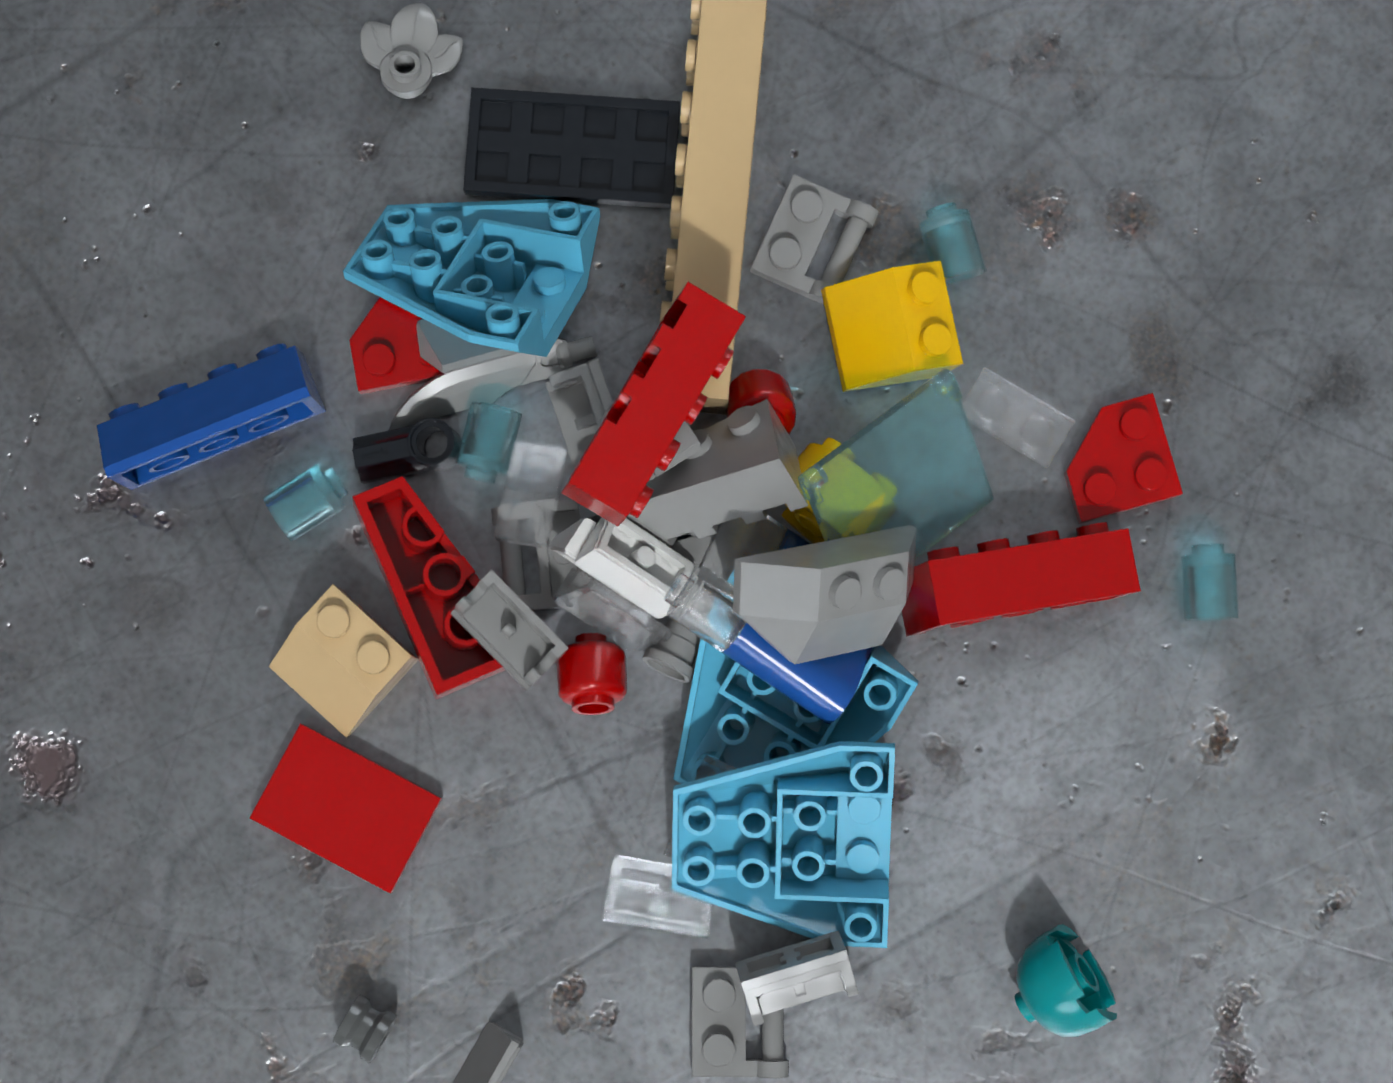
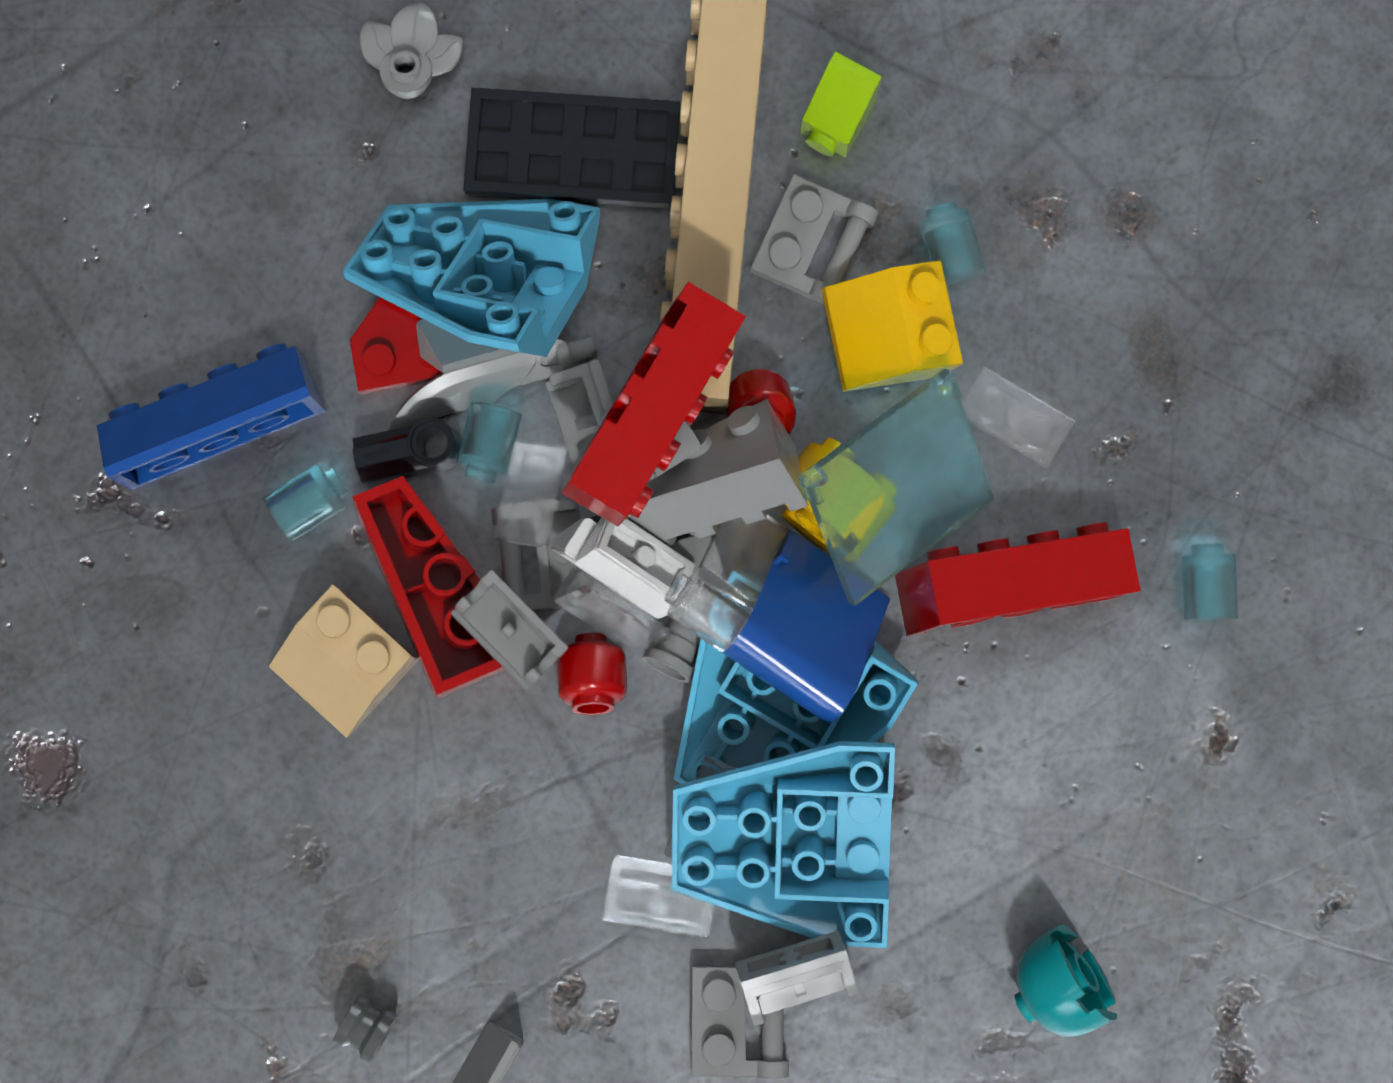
red tile [250,723,443,894] -> none
light grey wedge [733,525,917,664] -> none
red plate [1064,393,1183,524] -> none
none -> lime slope [800,51,882,158]

